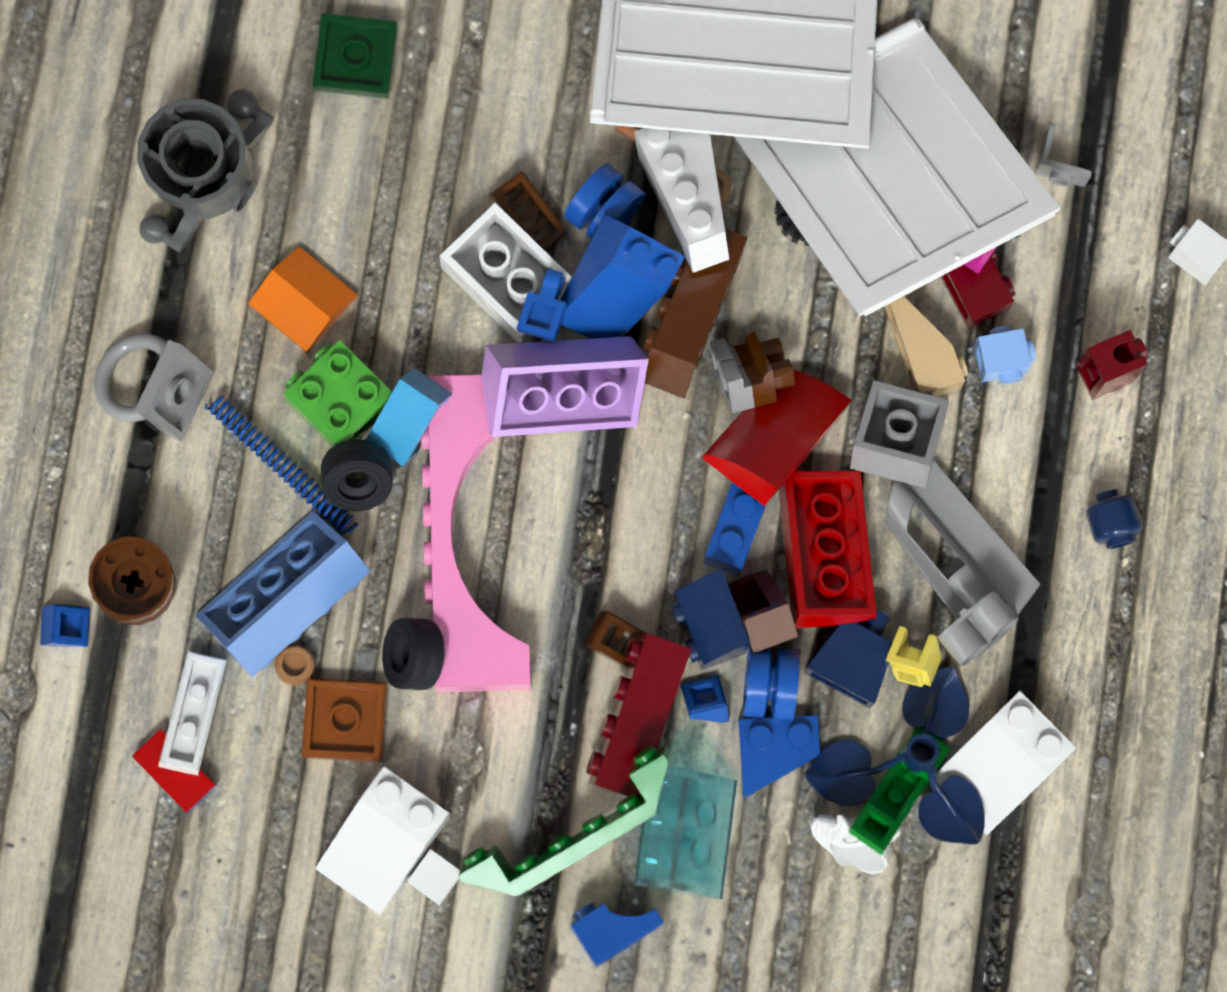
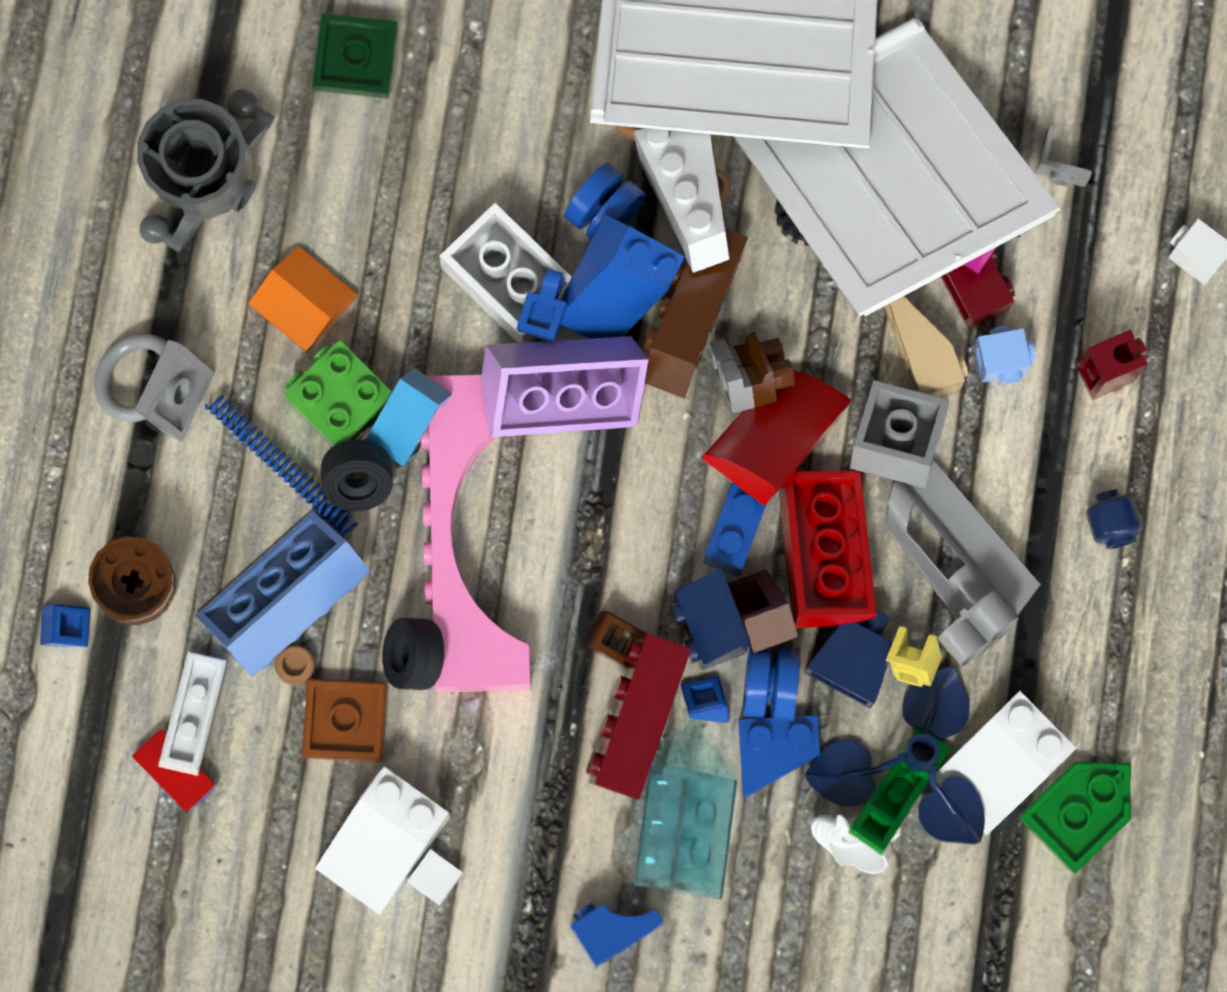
slope [458,745,670,896] -> none
reddish brown slope [489,171,568,250] -> none
none -> green tile [1019,762,1131,874]

